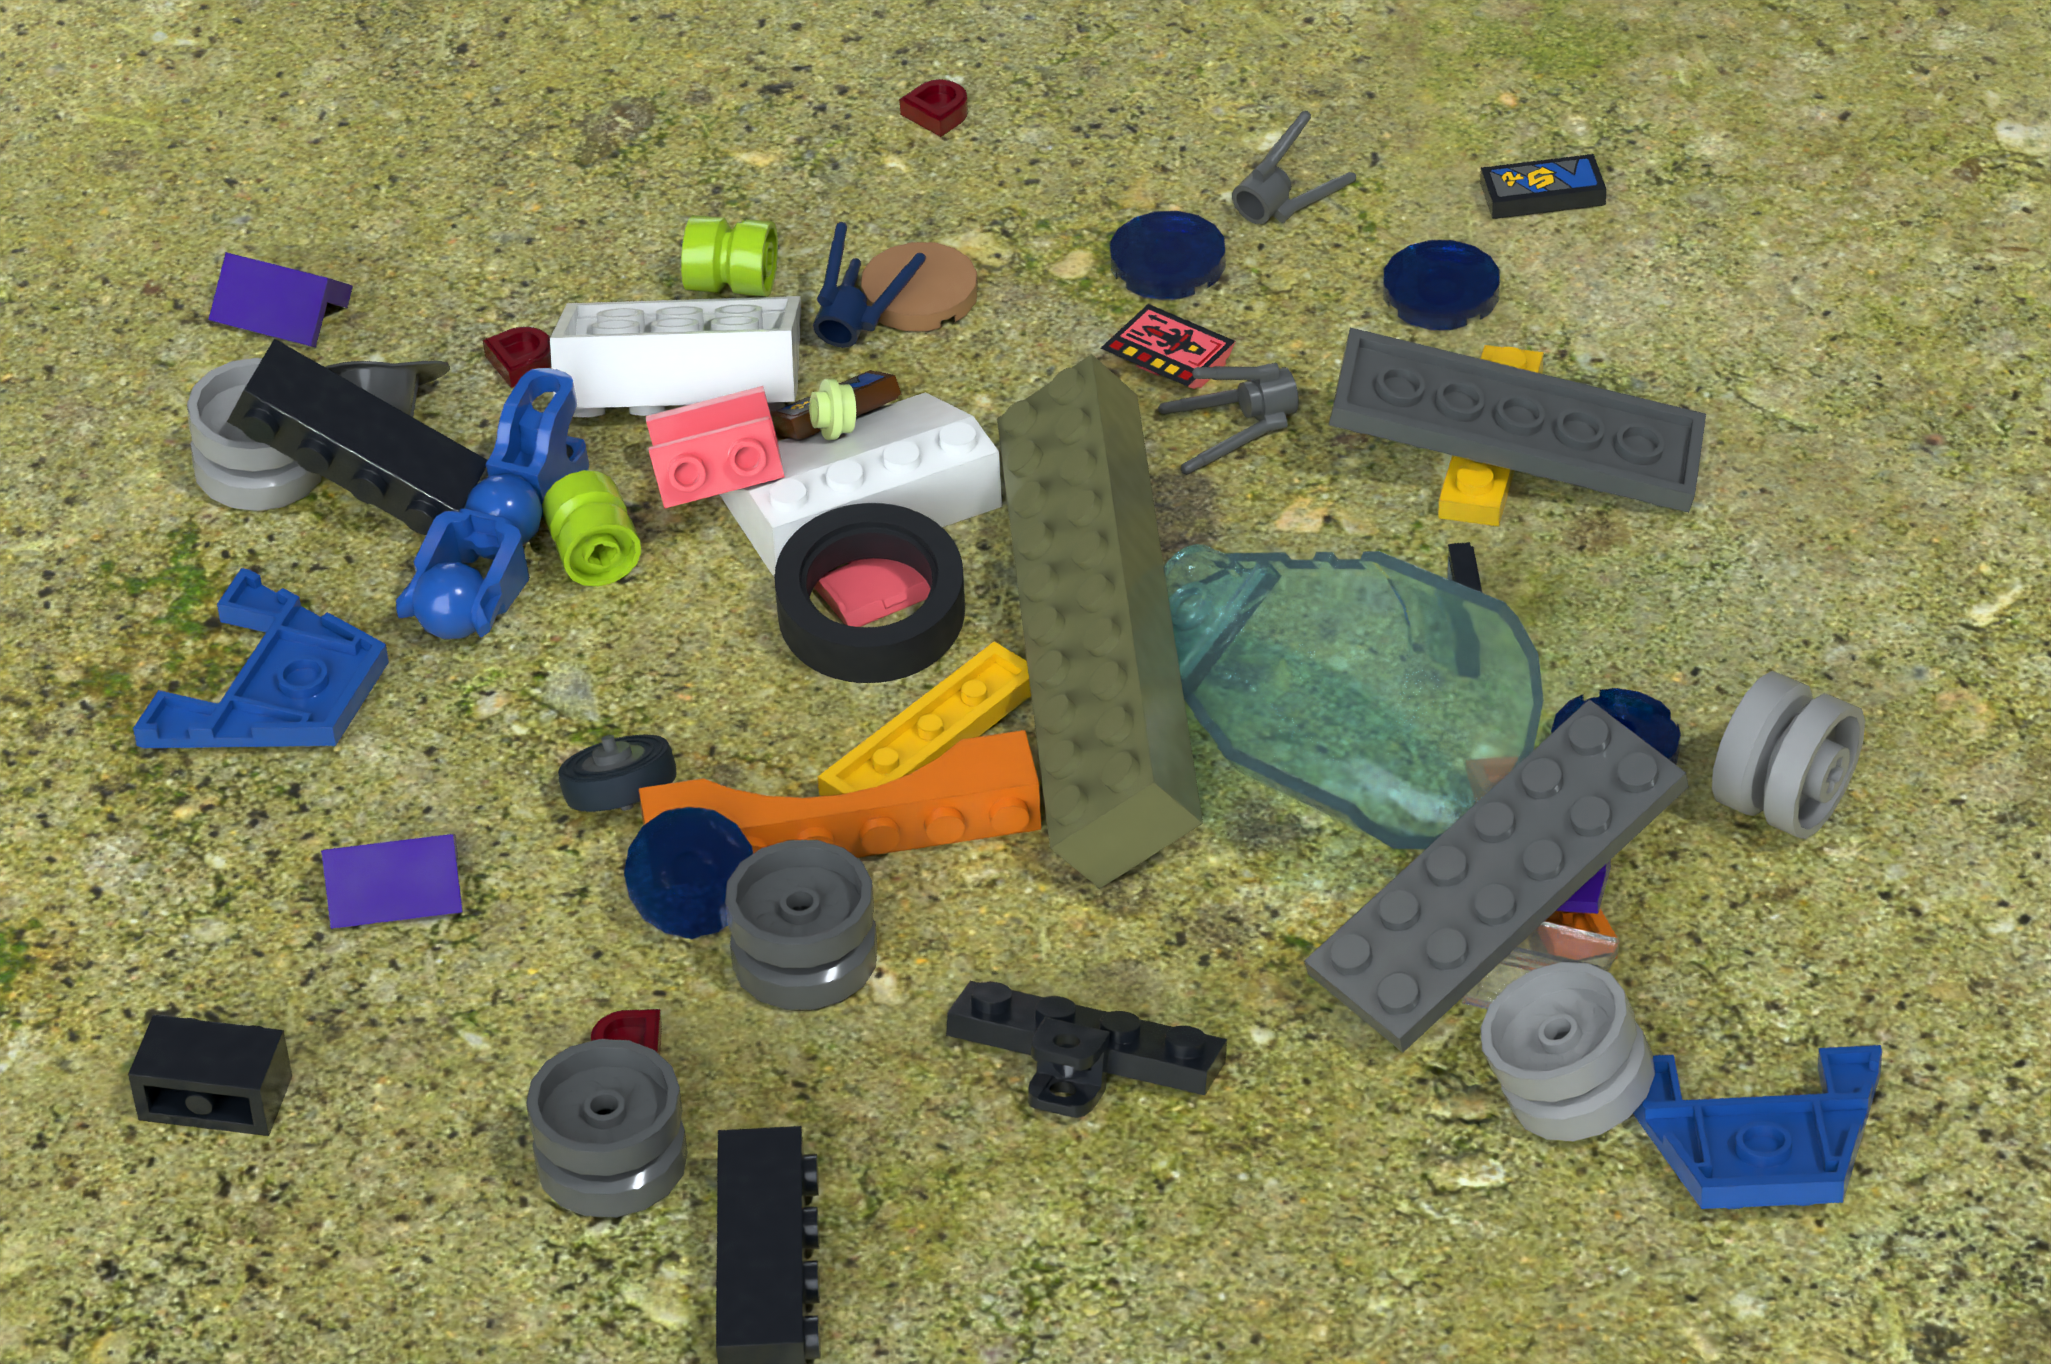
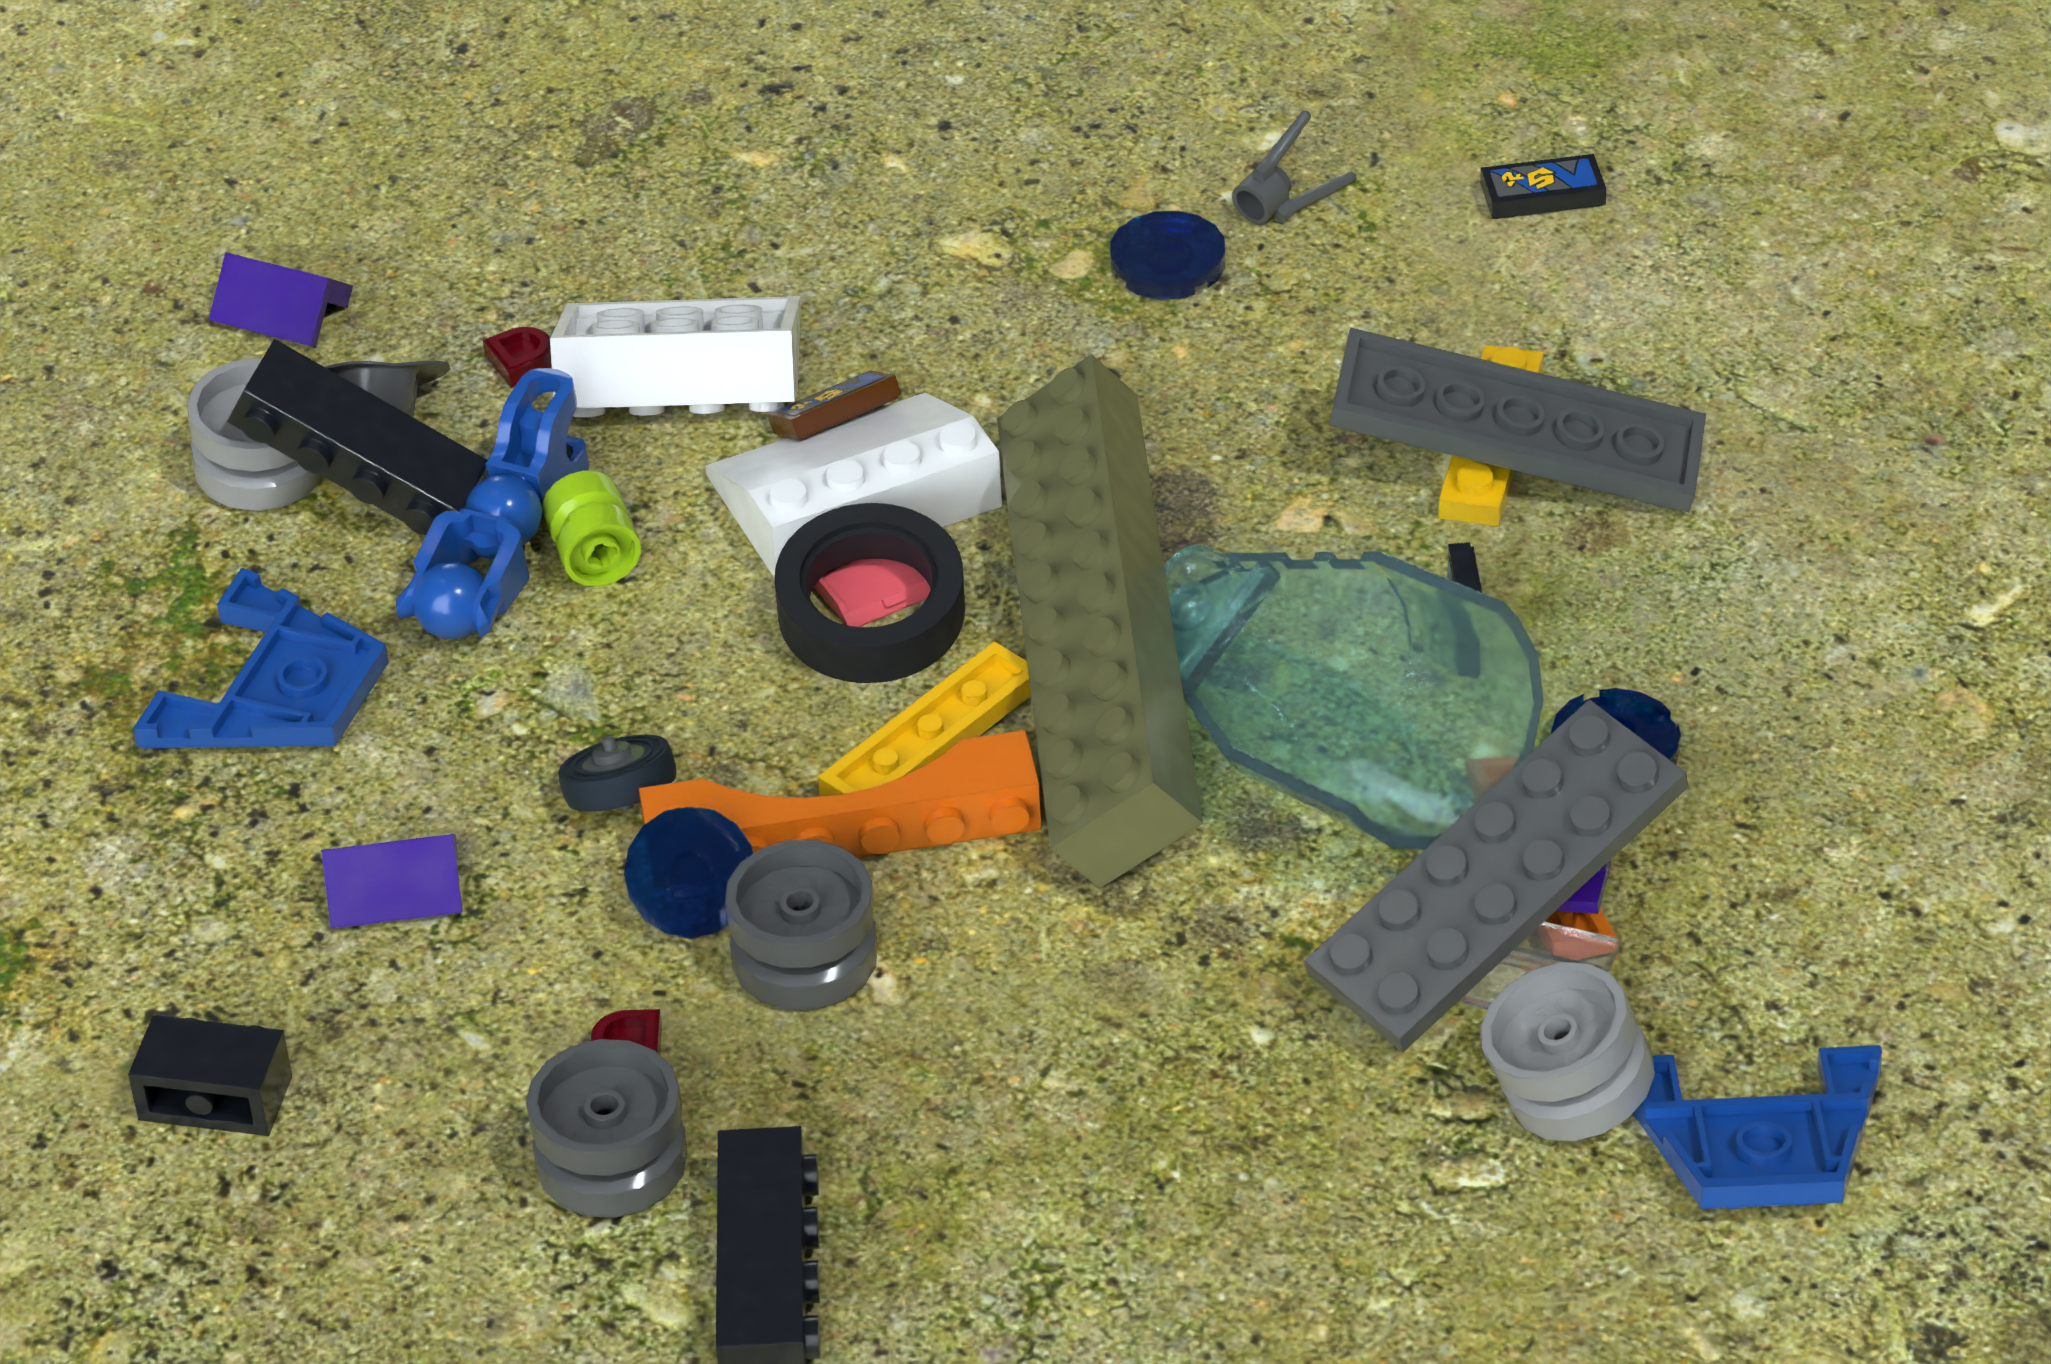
coral panel [646,386,785,509] -> none
lime wheel [681,215,778,297] -> none
yellowish green plate [809,379,856,440] -> none
dark blue plant [813,222,926,348] -> none
medium nougat tile [861,242,978,332] -> none
dark red tile [899,79,968,137] -> none
black plate [946,980,1227,1118] -> none
piece [1100,304,1236,389] -> none
dark grey plant [1158,362,1299,475] -> none
clear blue tile [1383,240,1500,330] -> none
light grey wheel [1712,671,1865,839] -> none

